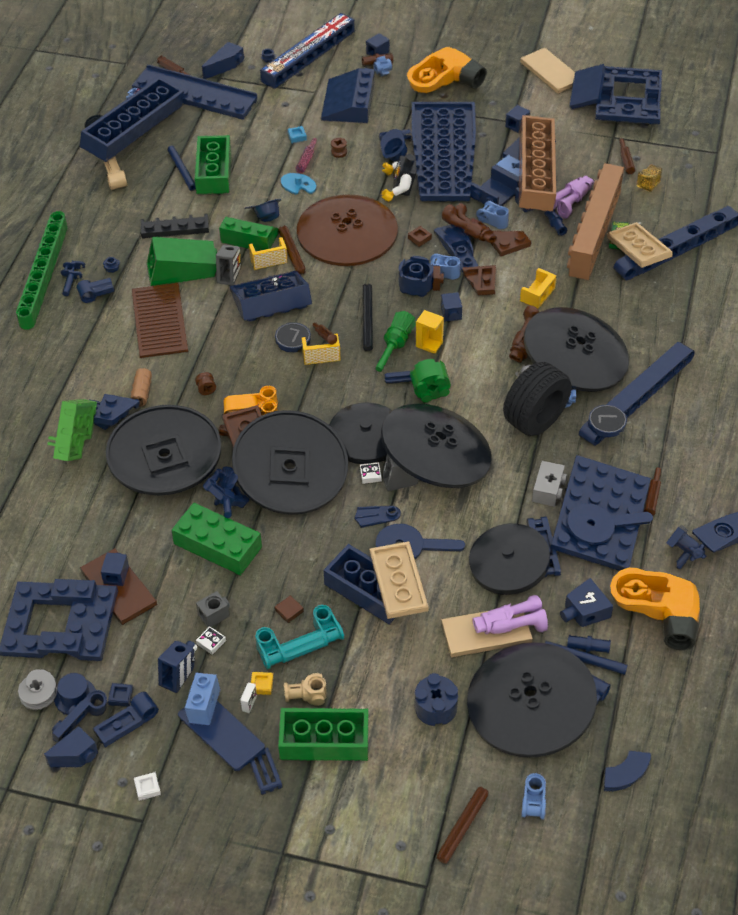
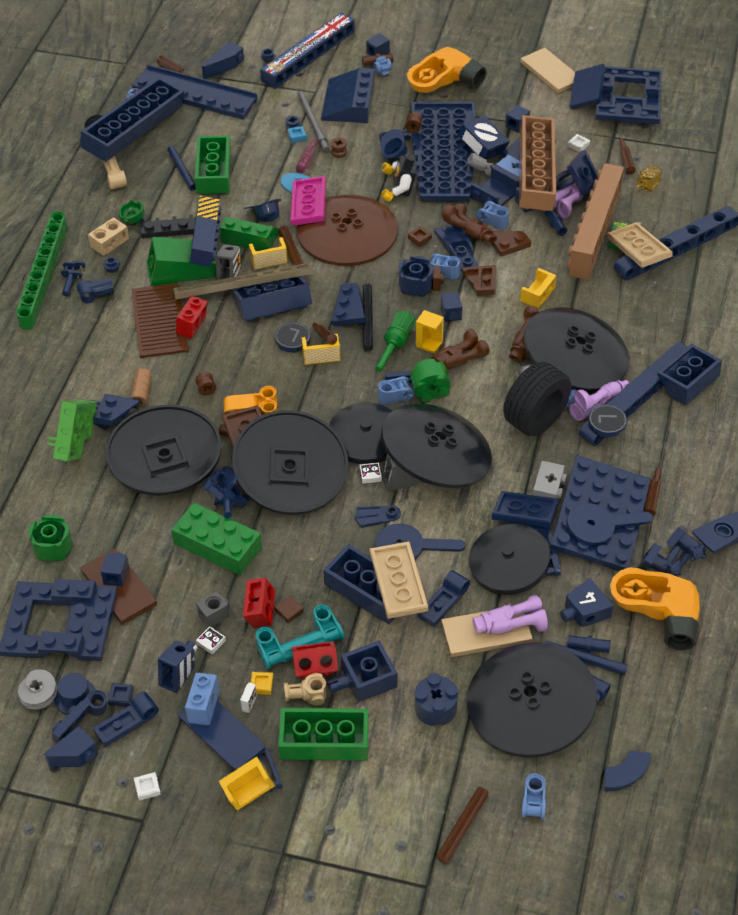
none -> green brick [28,515,72,561]
none -> tan brick [88,217,129,256]
none -> green hair [119,200,145,225]
none -> dark tan tile [173,263,313,299]
none -> red brick [175,296,208,339]
none -> dark blue brick [189,196,222,267]
none -> yellow panel [219,757,275,810]
none -> red brick [243,577,276,628]
none -> dark blue bush [285,115,300,129]
none -> dark pink tile [290,176,326,226]
none -> red brick [292,641,338,678]
none -> flat silver bar [298,91,330,152]
none -> dark blue brick [327,640,397,702]
none -> dark blue wing [331,283,367,326]
none -> medium blue piece [378,376,415,405]
none -> reddish brown wheel [405,112,423,133]
none -> dark blue plate [417,570,470,627]
none -> reddish brown piece [431,329,490,370]
none -> dark blue brick [457,116,510,160]
none -> light grey bar [467,153,494,176]
none -> dark blue tile [492,491,559,528]
none -> dark blue tile [556,150,598,196]
none -> white tile [567,134,590,152]
none -> lavender piece [569,380,629,421]
none -> dark blue piece [637,543,682,577]
none -> dark blue slope [657,344,722,405]

